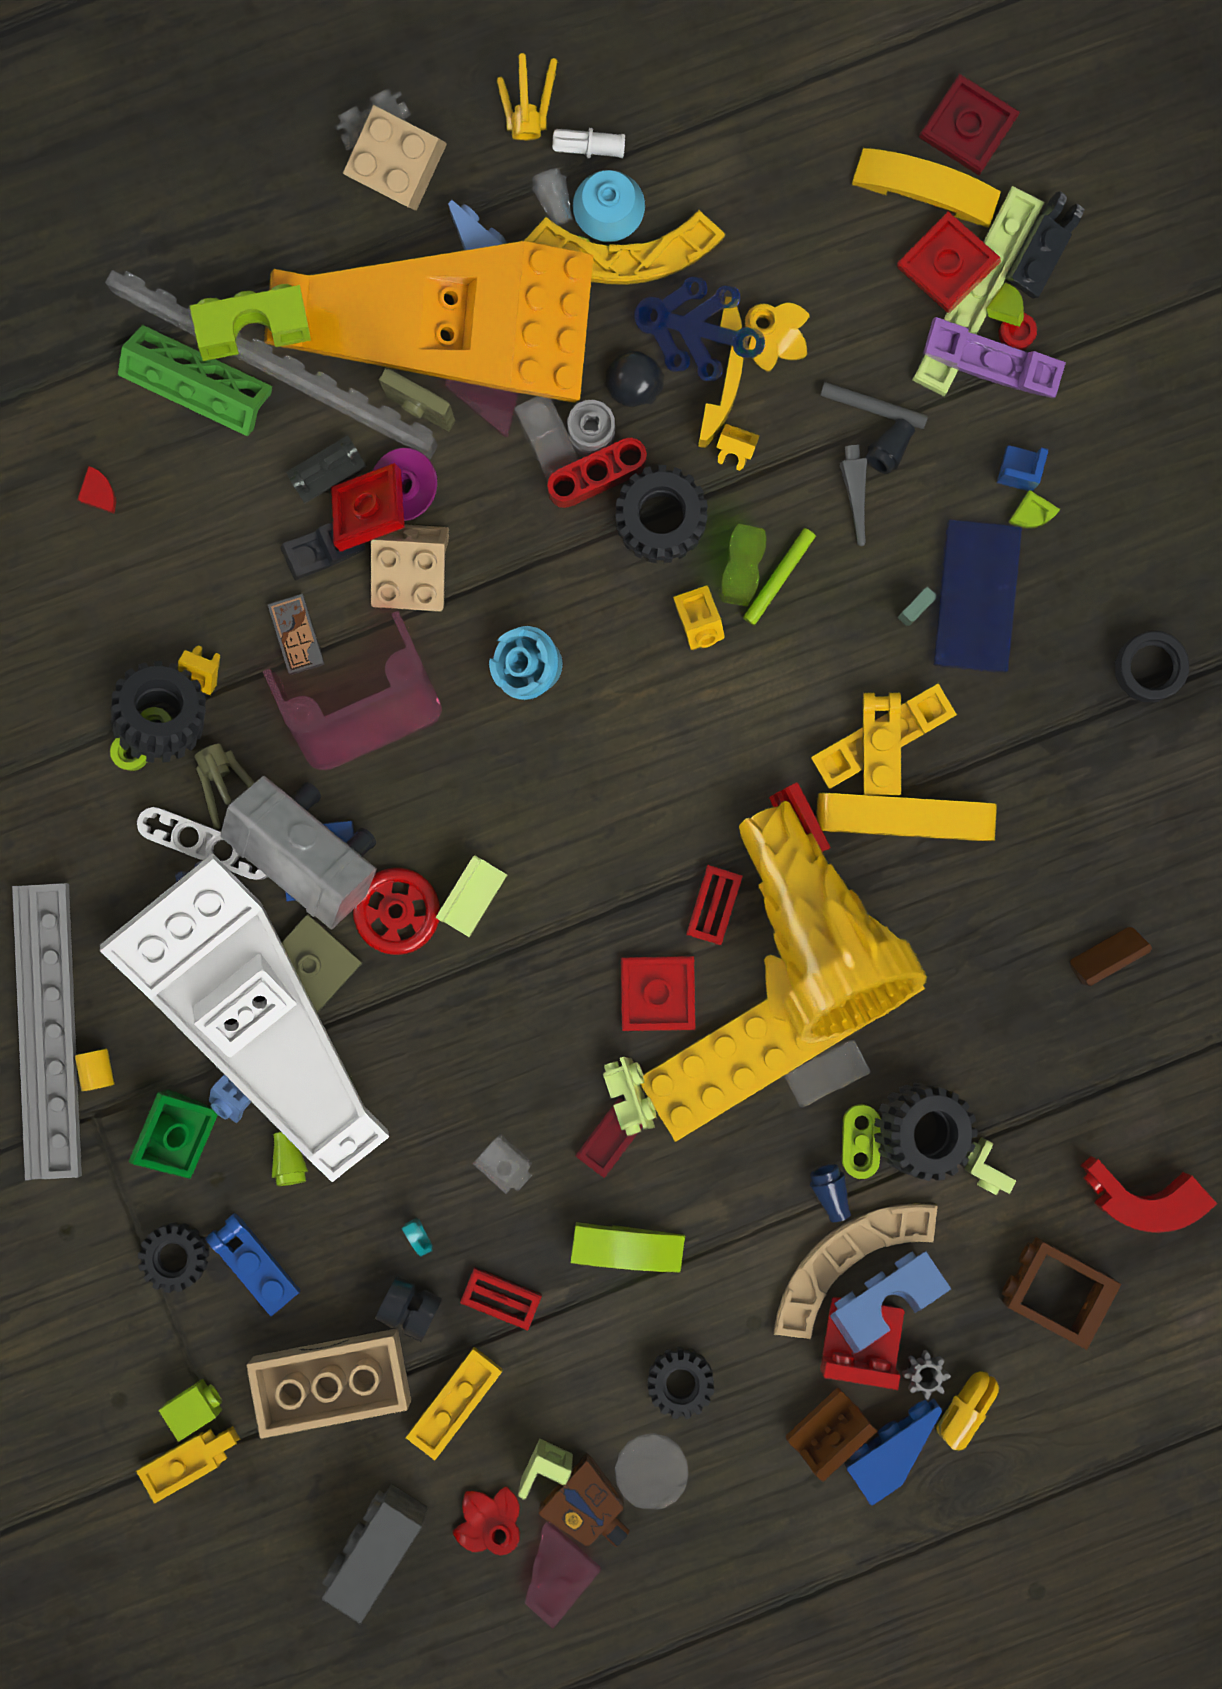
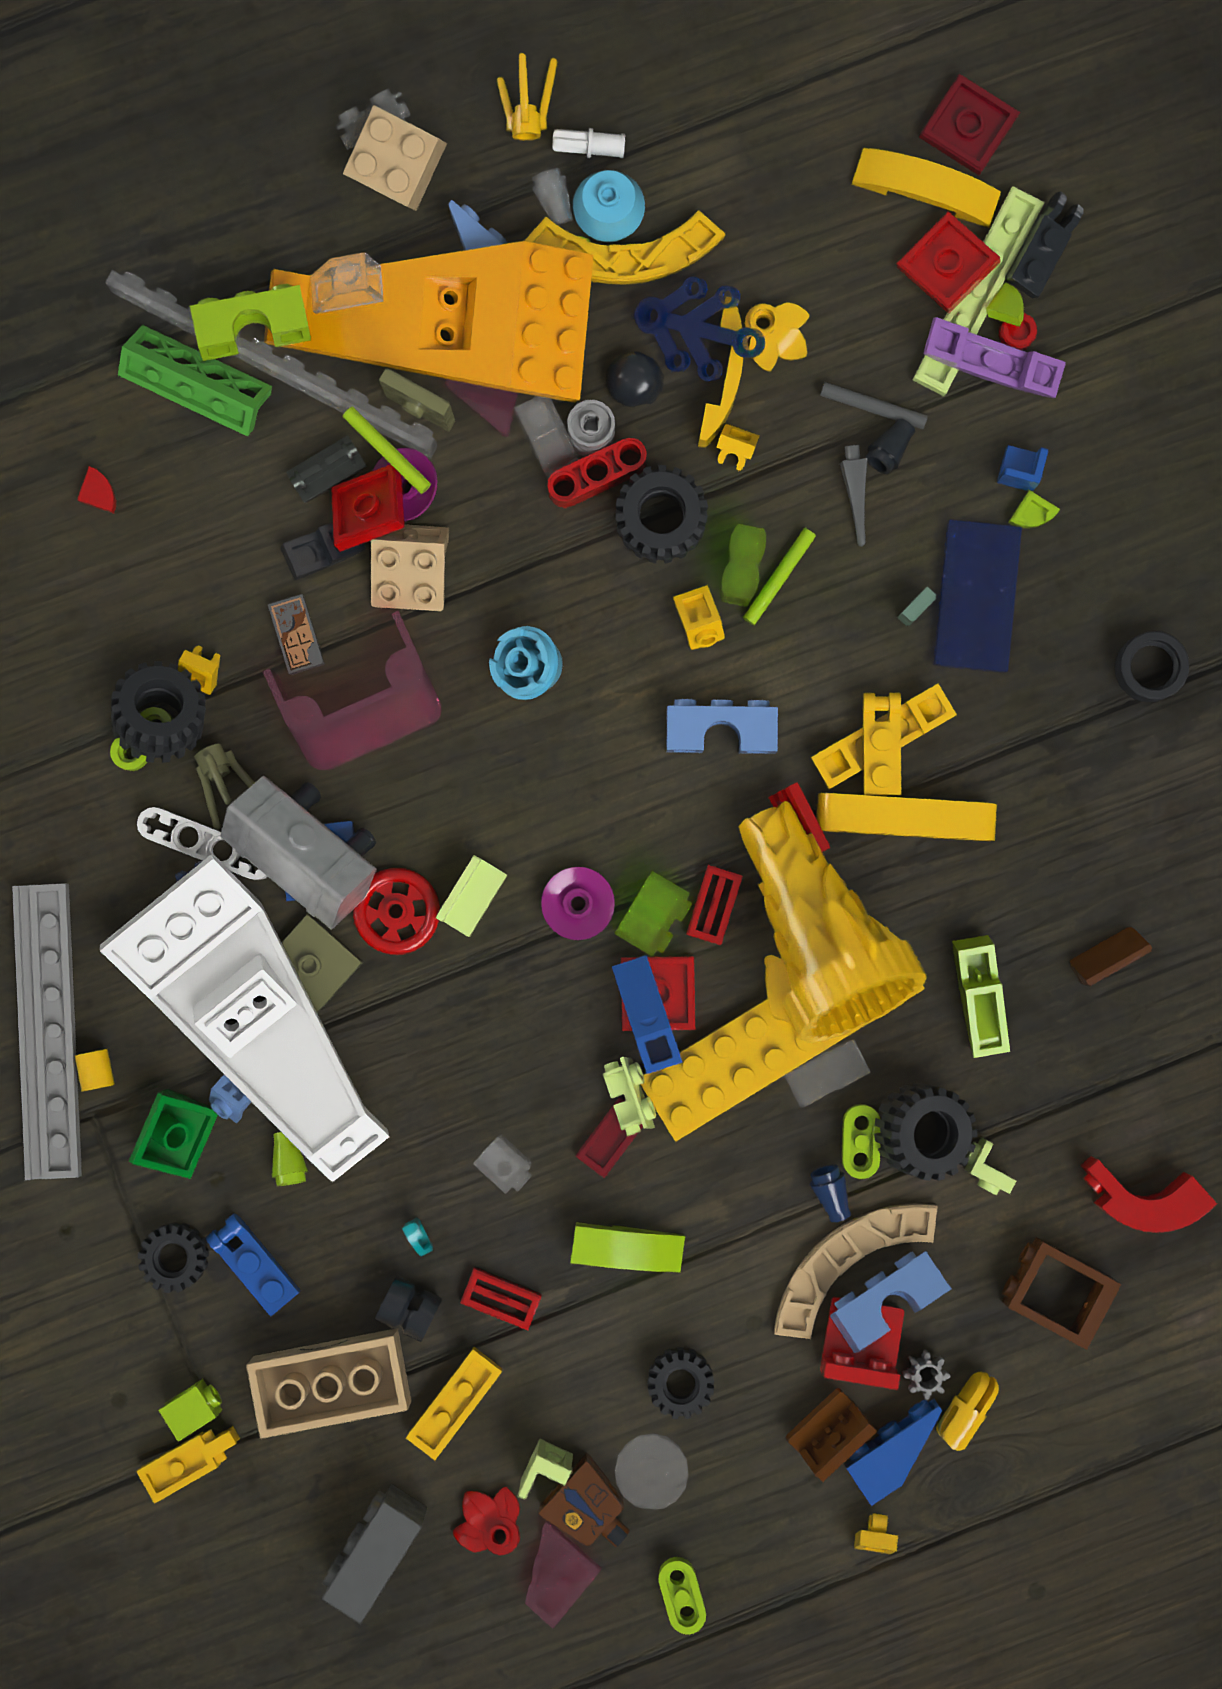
none -> clear slope [310,252,384,314]
none -> lime bar [343,406,431,494]
none -> magenta dish [541,867,615,940]
none -> blue slope [612,955,682,1074]
none -> clear neon green brick [614,871,692,956]
none -> lime plate [659,1557,706,1634]
none -> medium blue arch [666,699,778,754]
none -> yellow tile [854,1513,898,1554]
none -> lime slope [952,935,1010,1058]

